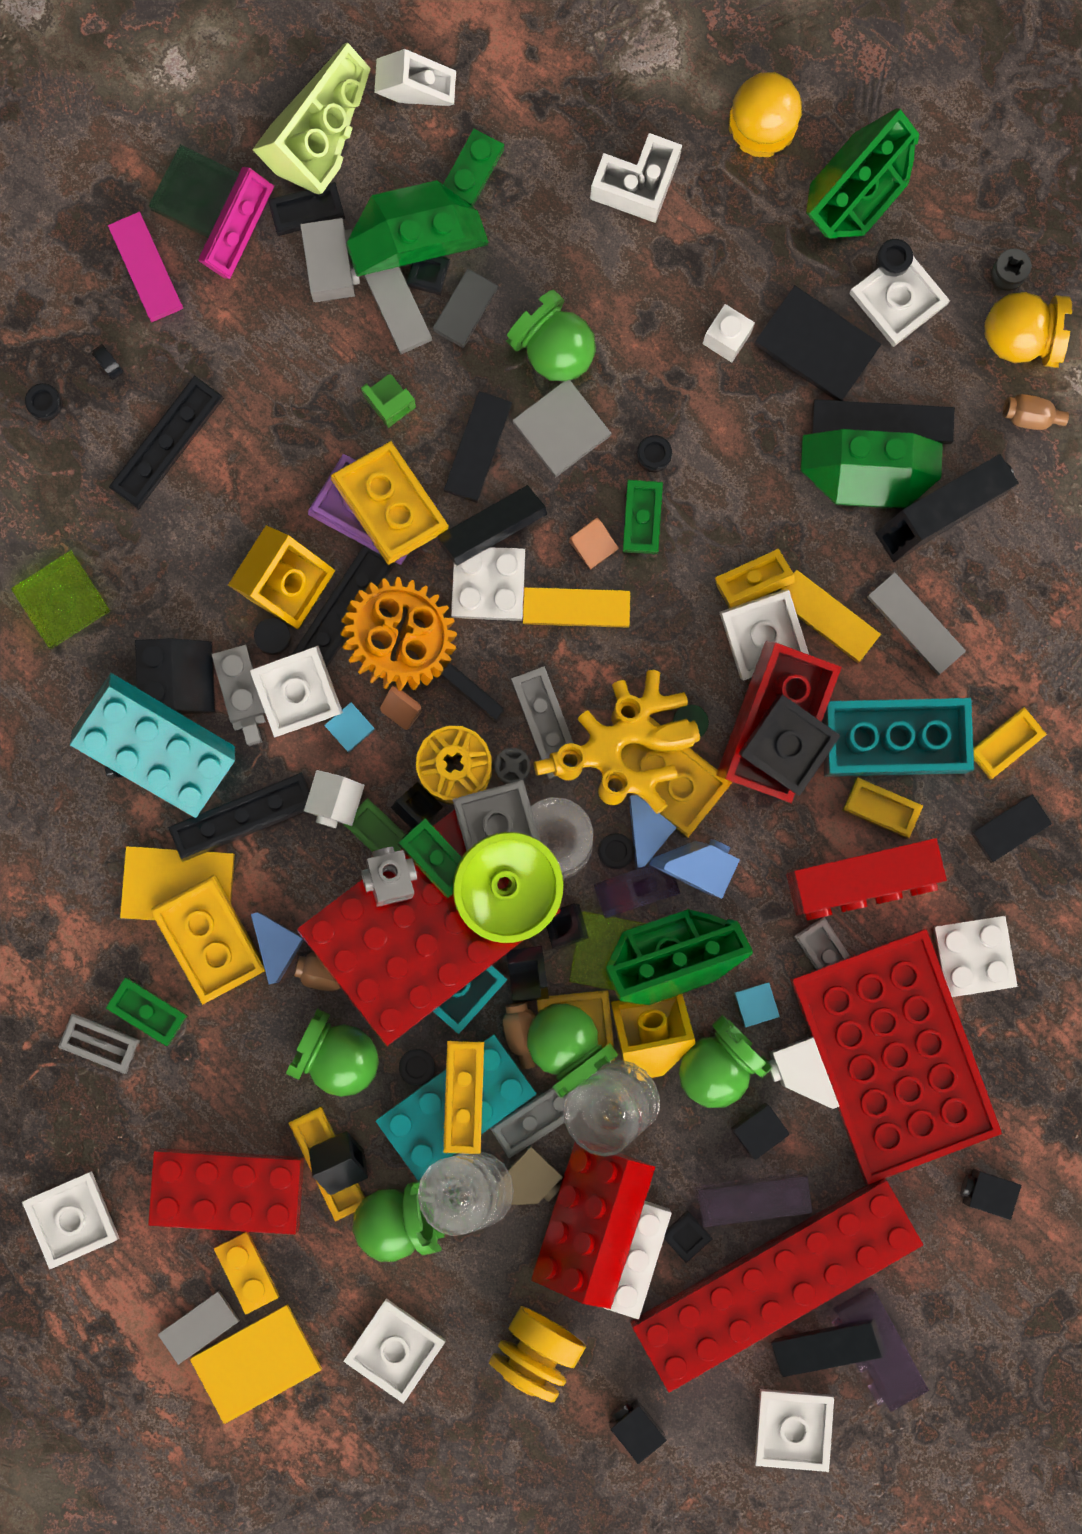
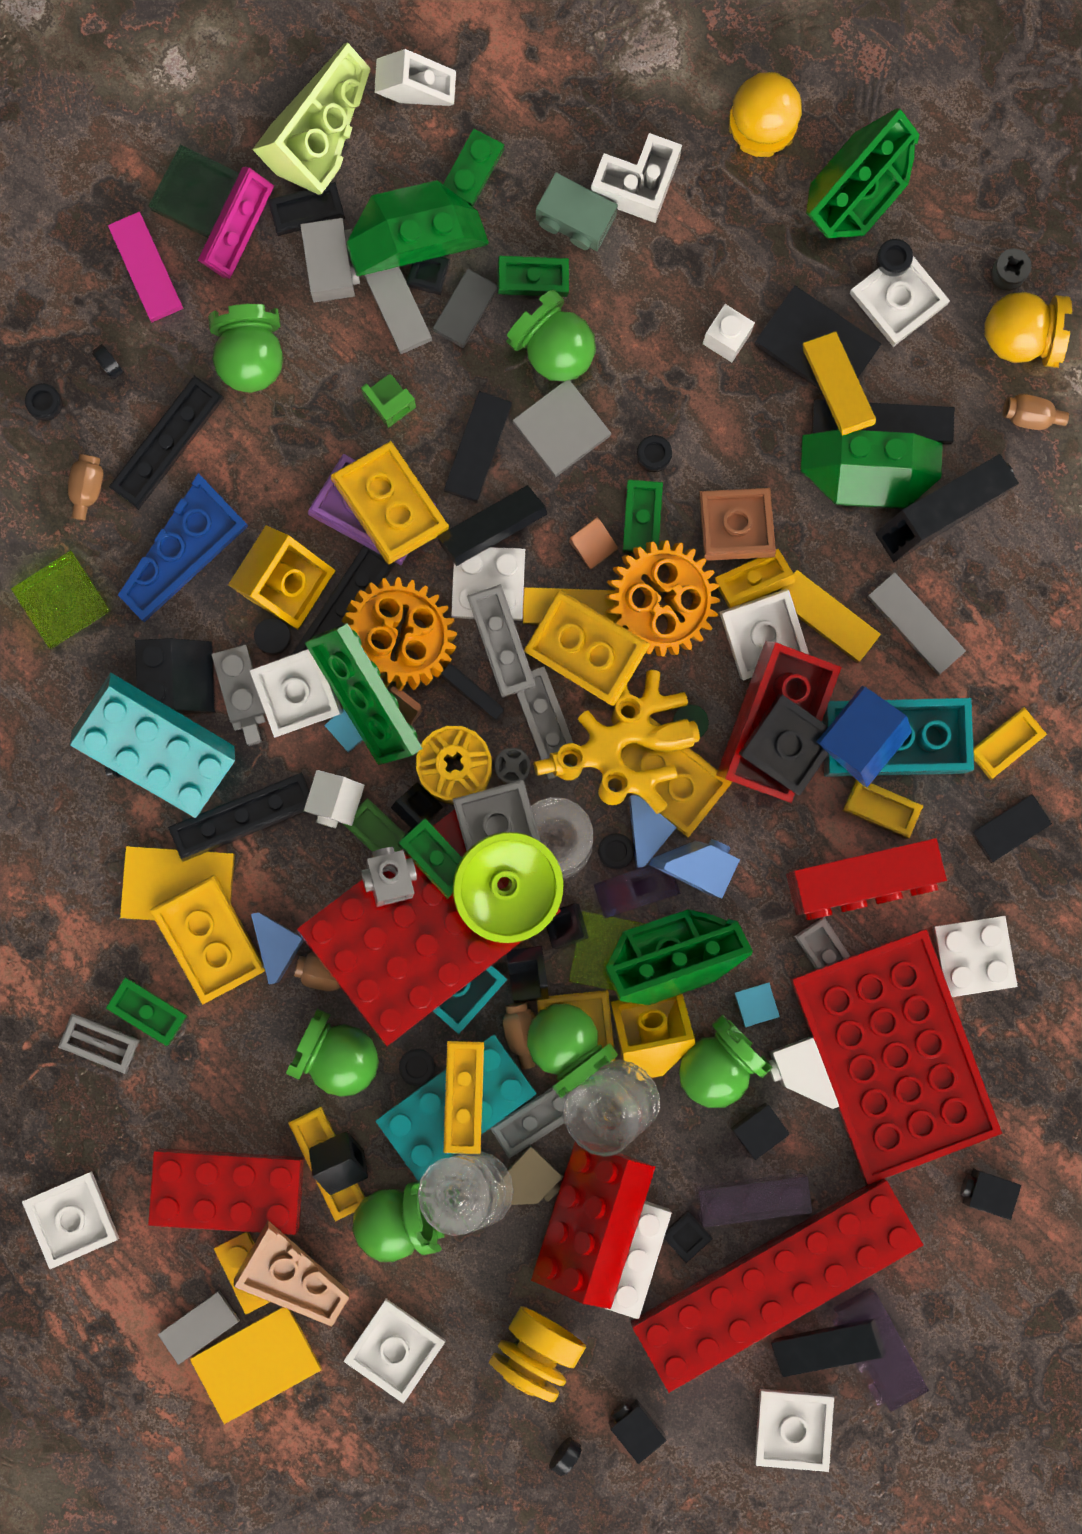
none -> medium nougat plant [68,454,104,521]
none -> blue wing [118,473,248,622]
none -> bright green tile [208,304,283,393]
none -> wing [234,1221,349,1327]
none -> green plate [305,623,423,765]
none -> light grey tile [467,584,536,698]
none -> green plate [497,256,569,297]
none -> yellow tile [524,590,650,706]
none -> sand green brick [536,173,618,251]
none -> black tile [549,1437,582,1476]
none -> light orange gear [605,540,720,656]
none -> nougat plate [699,488,776,561]
none -> yellow tile [803,332,876,436]
none -> blue slope [817,686,912,787]

